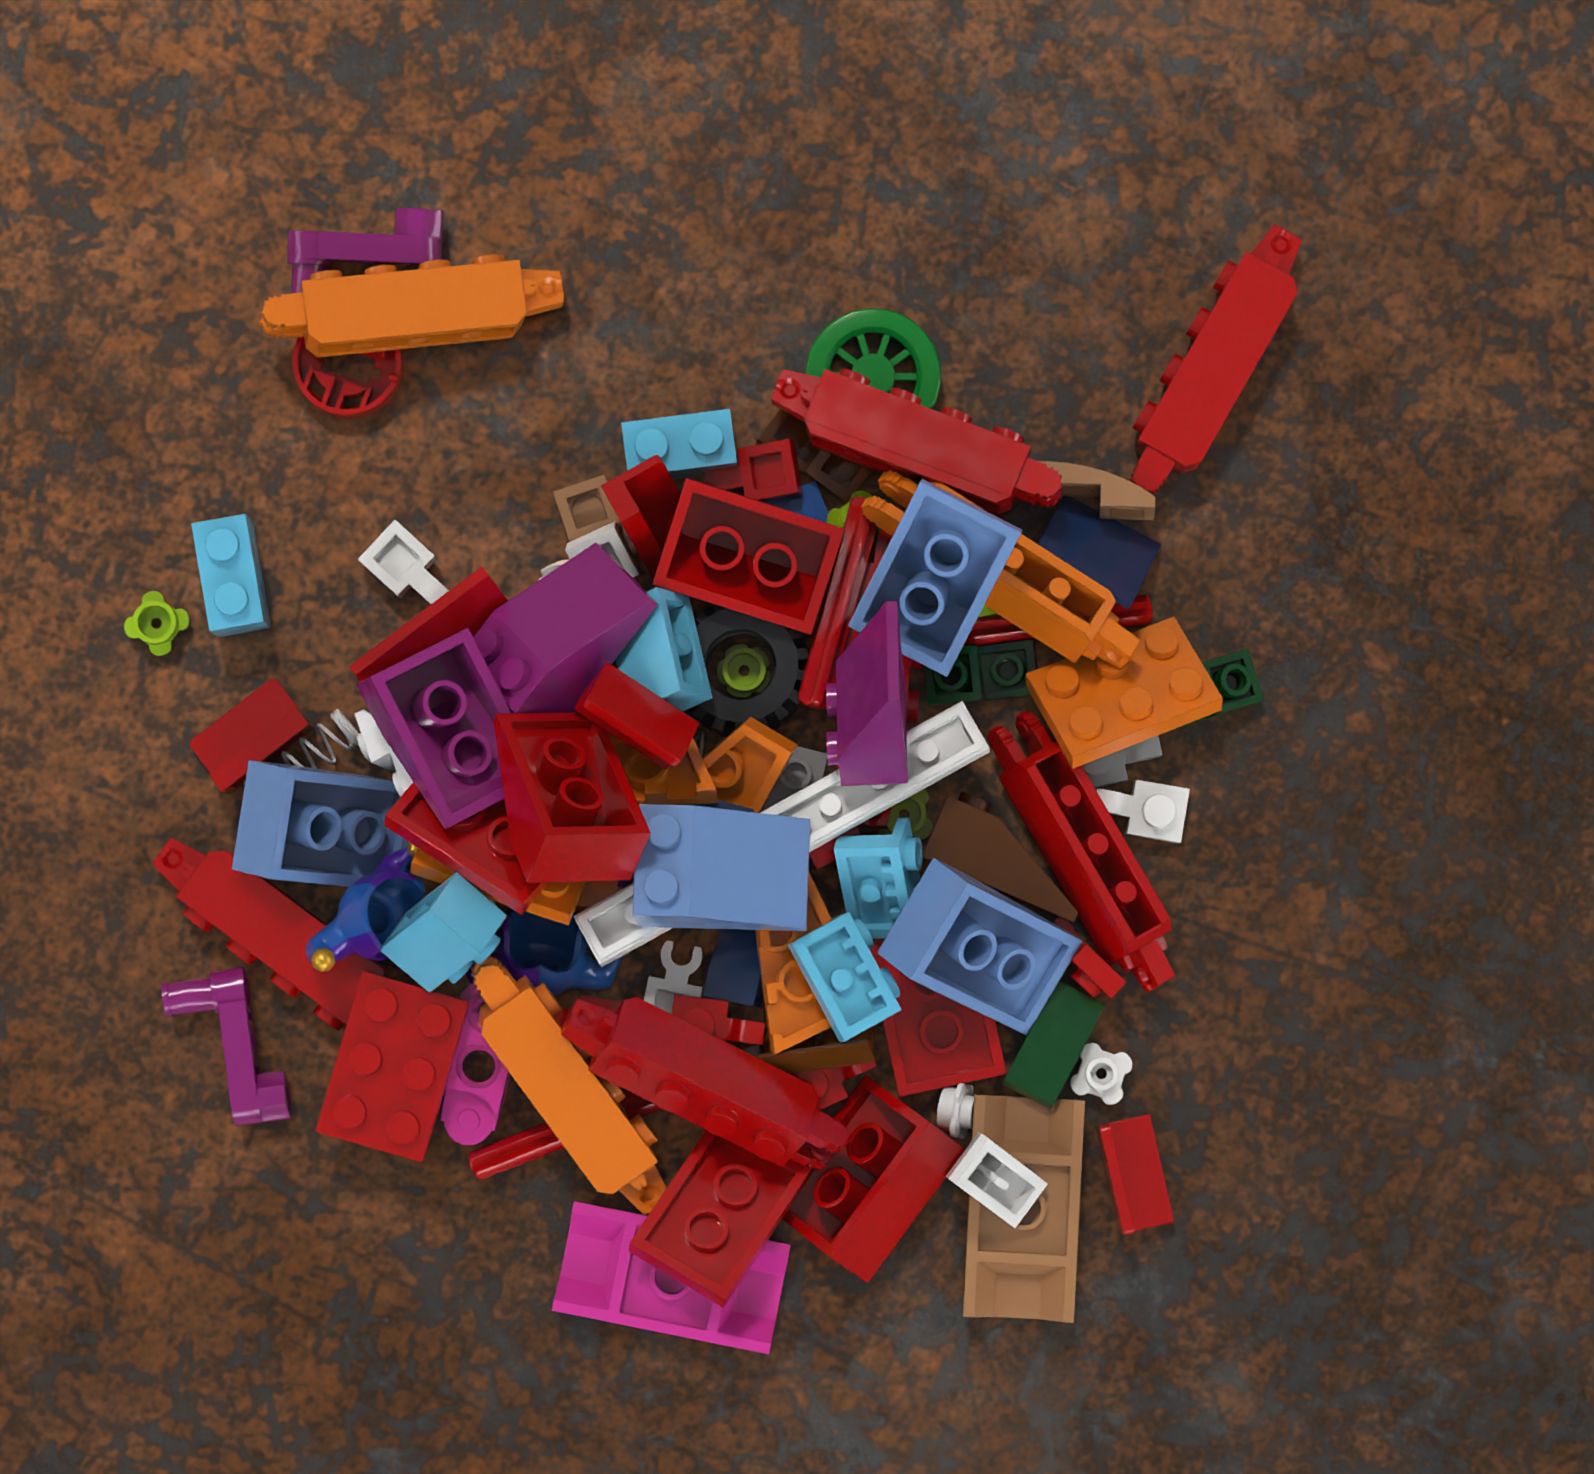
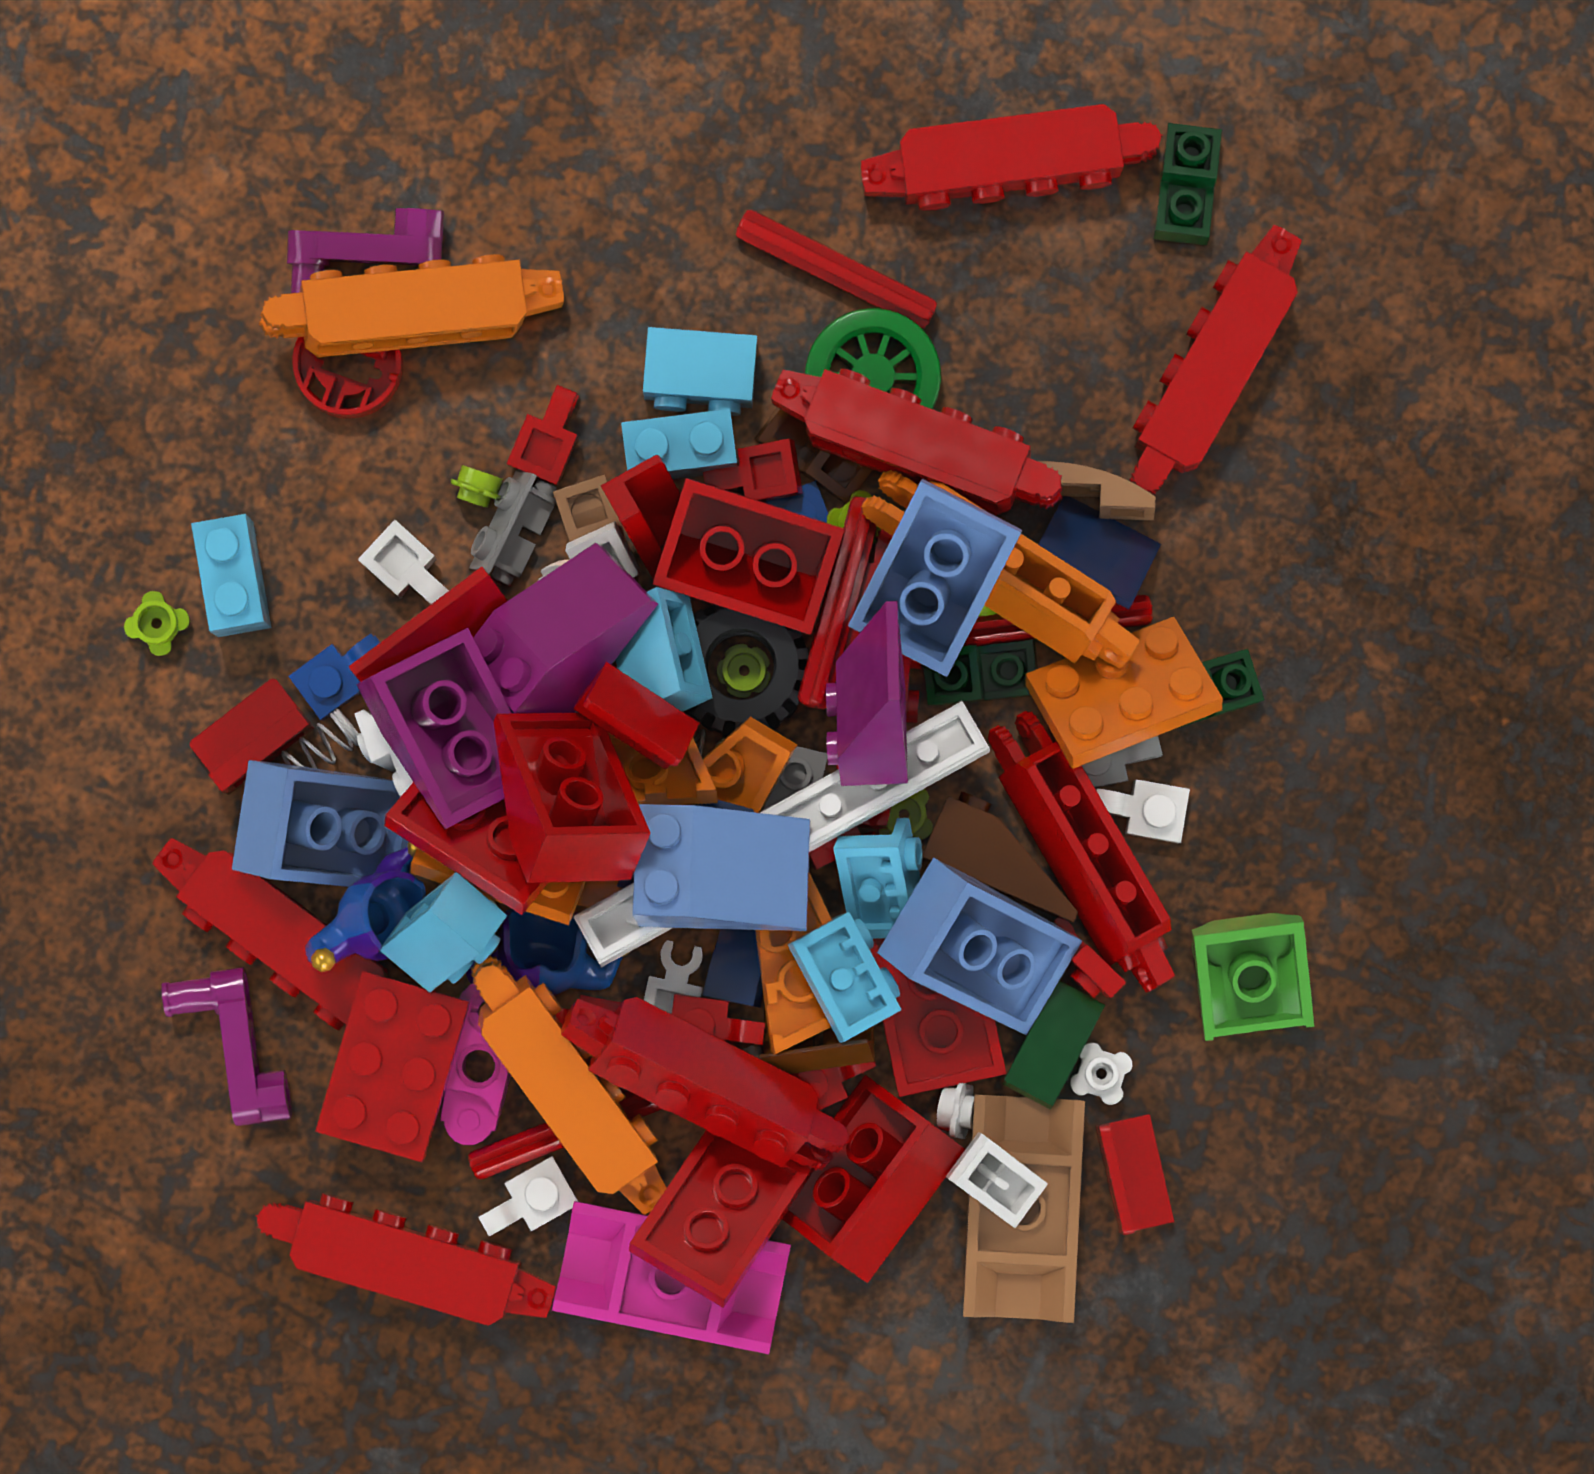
none -> red hinge [255,1193,557,1326]
none -> blue plate [288,634,380,721]
none -> lime plate [451,465,503,508]
none -> light grey hinge [469,471,557,586]
none -> white plate [478,1156,578,1236]
none -> red plate [506,385,580,486]
none -> medium azure brick [643,327,757,416]
none -> red axle [736,209,937,329]
none -> red hinge [861,104,1163,211]
none -> dark green slope [1153,123,1222,246]
none -> bright green slope [1191,913,1315,1041]

